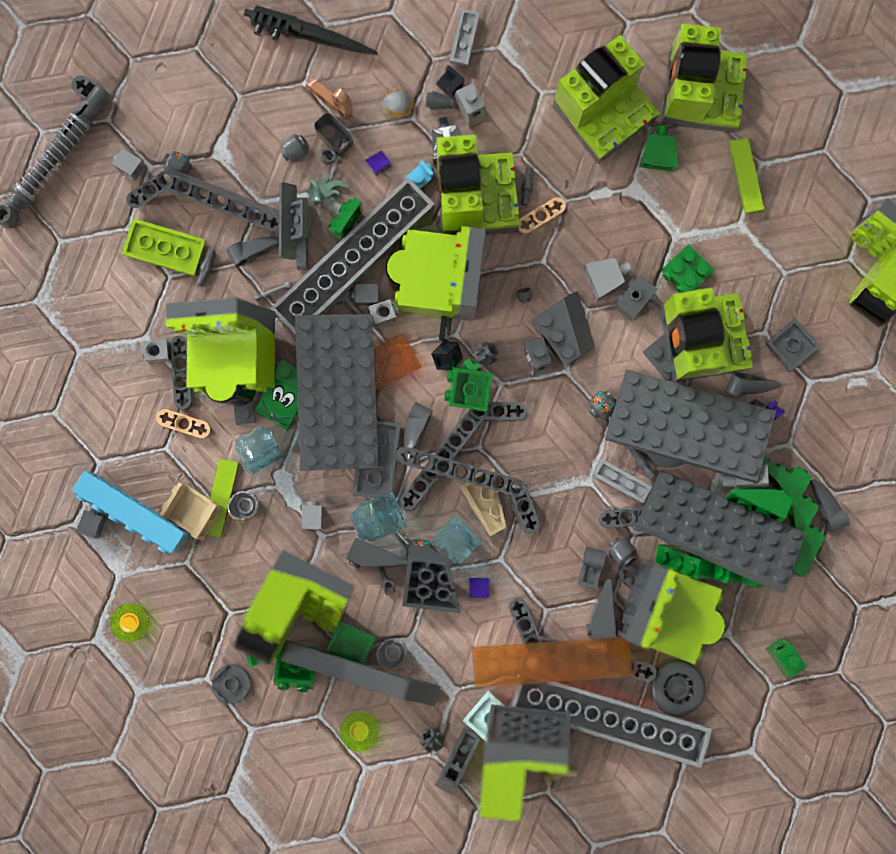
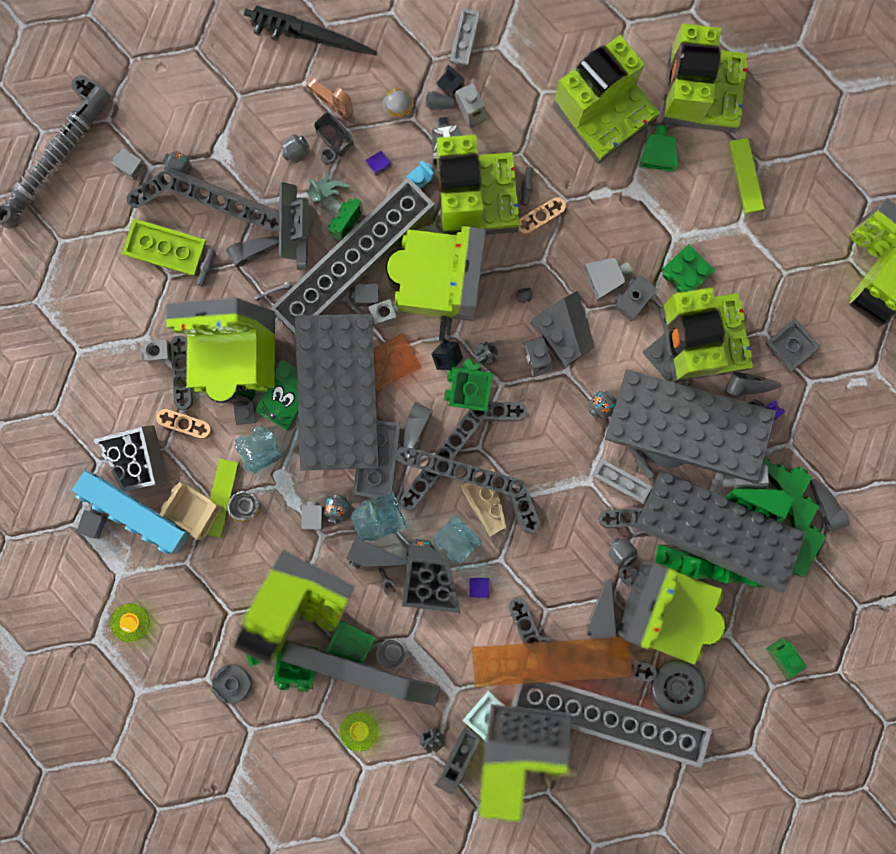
dark grey plate [577,547,606,589] -> none
none -> dark grey wedge [93,425,167,492]
none -> dark grey head [323,495,350,524]

